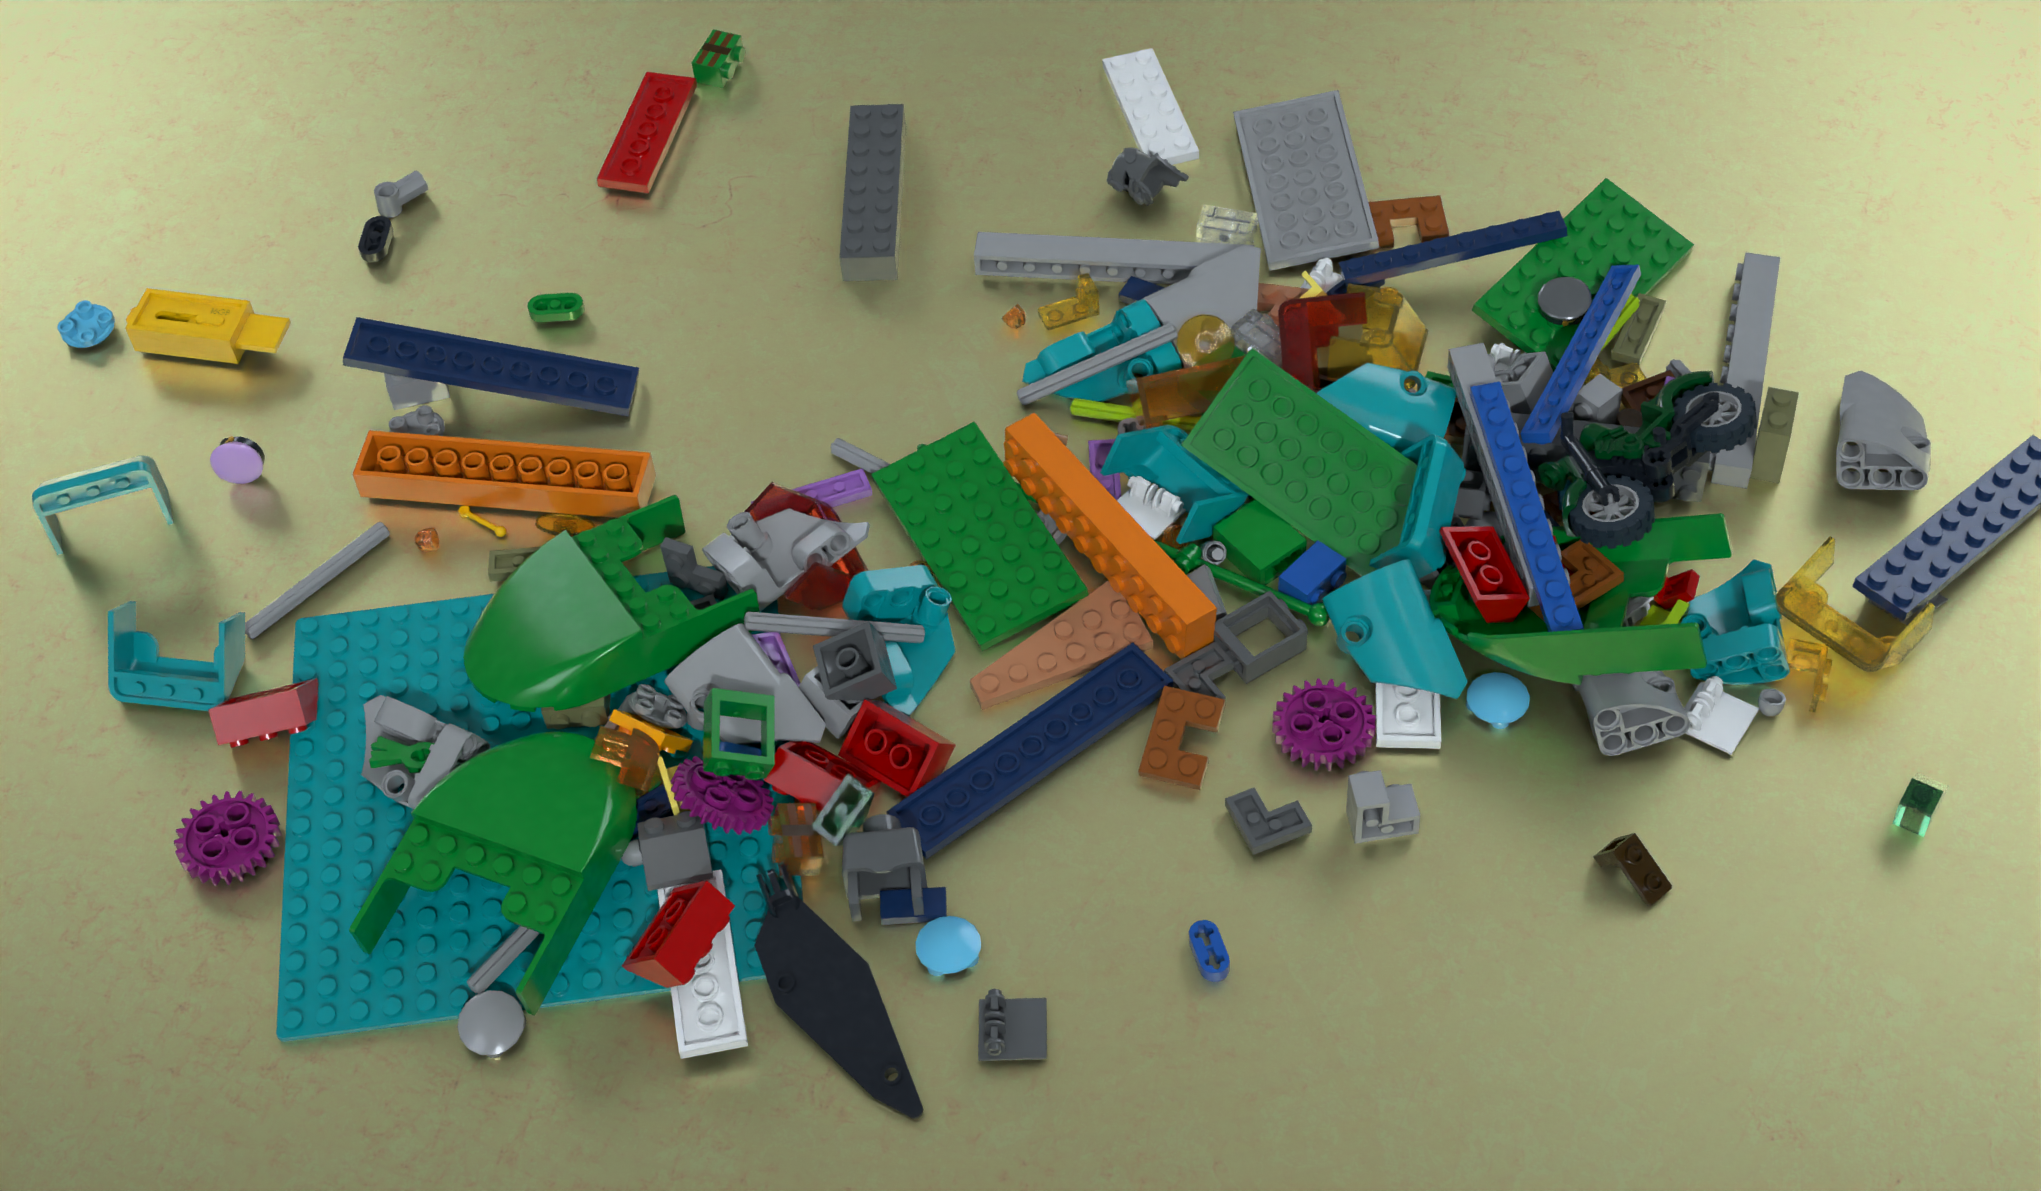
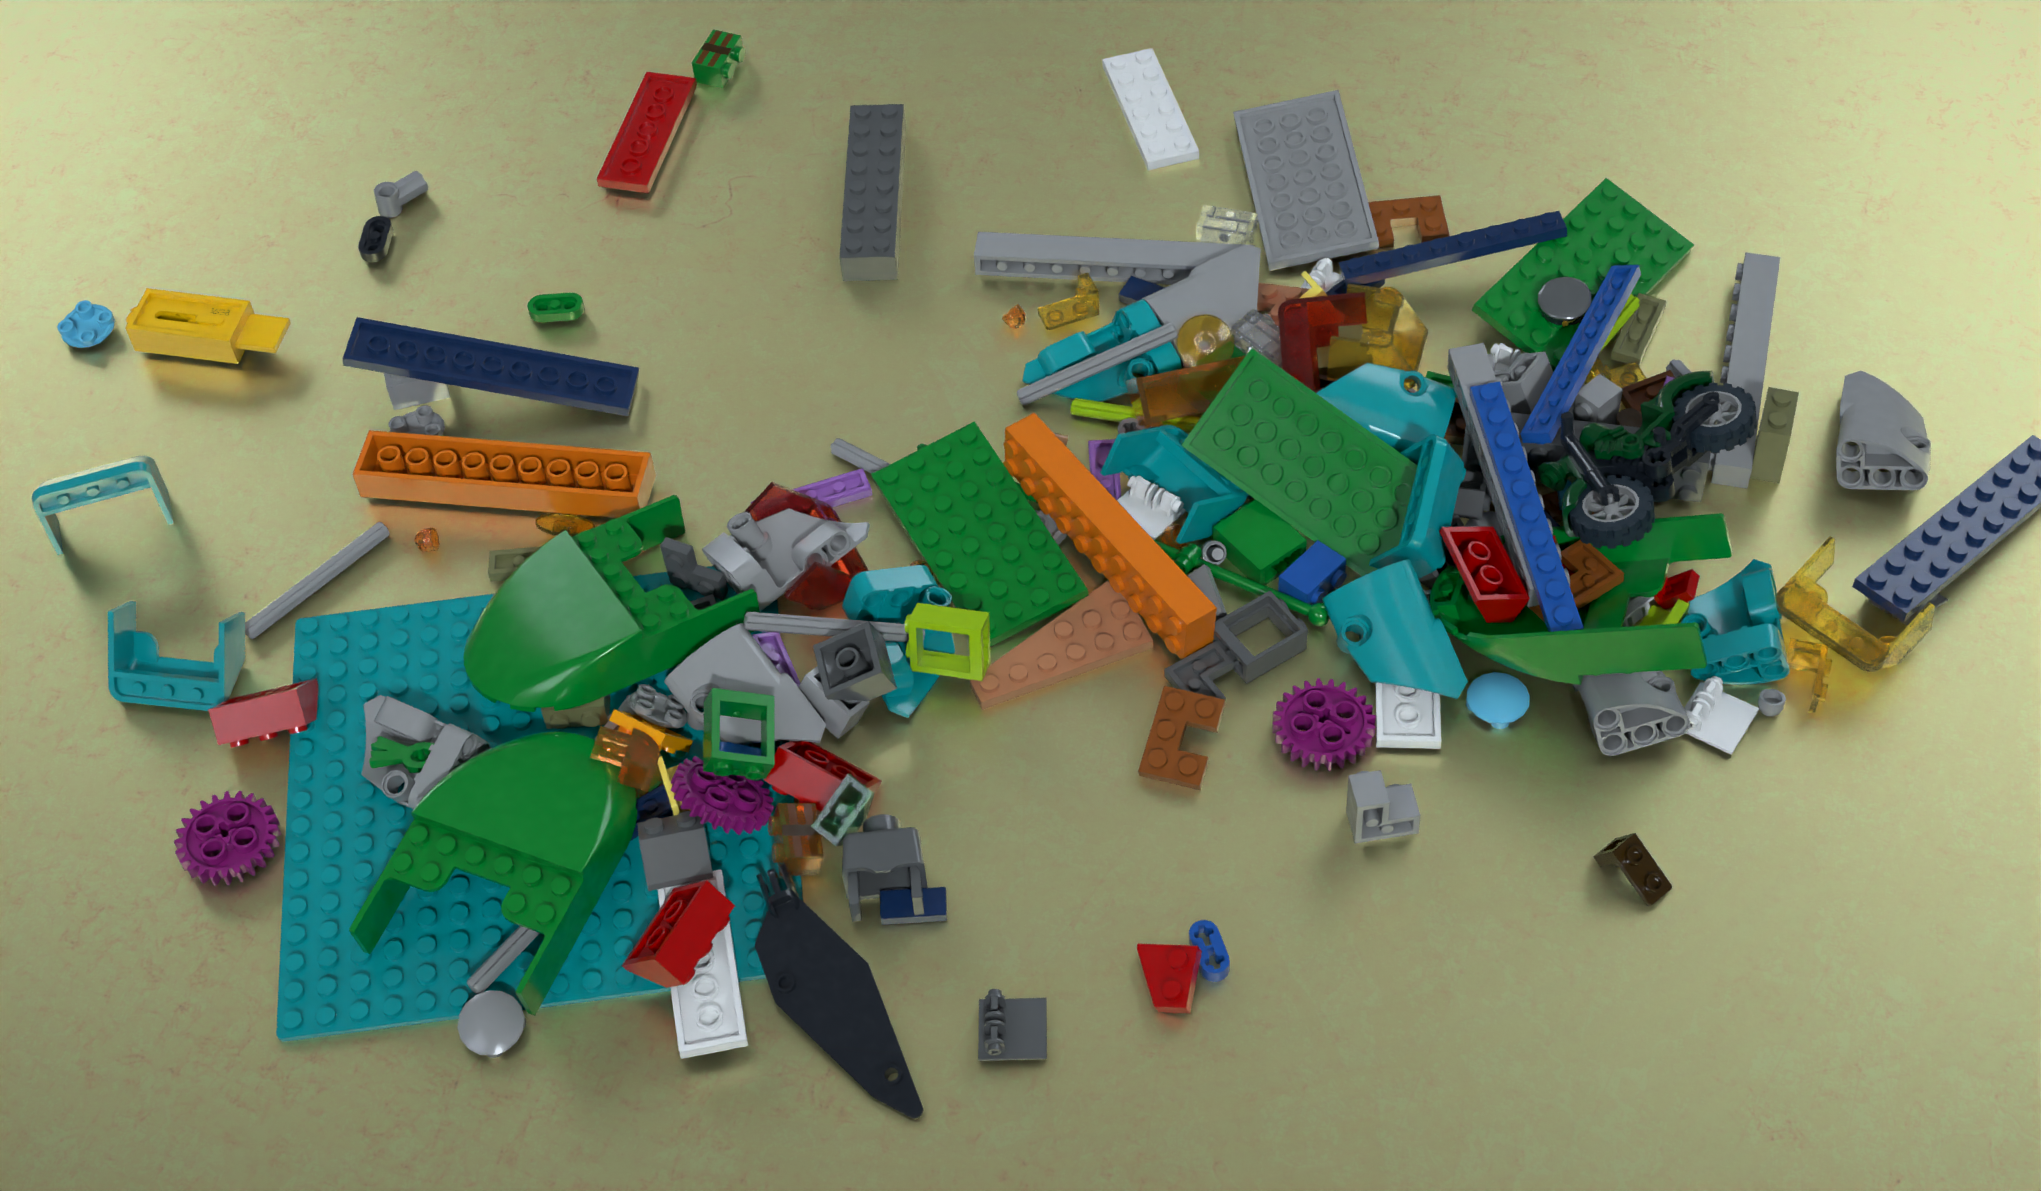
lavender piece [210,436,265,484] -> none
yellow hinge [458,505,507,537] -> none
light grey hinge [621,839,643,867] -> none
red slope [838,699,956,797] -> none
dark blue plate [886,643,1173,860] -> none
medium azure dish [915,916,981,976] -> none
dark grey helmet [1107,148,1189,206] -> none
dark grey plate [1225,787,1312,855] -> none
clear green slope [1892,773,1949,837] -> none
none -> lime window [905,603,991,681]
none -> red wing [1137,943,1202,1014]

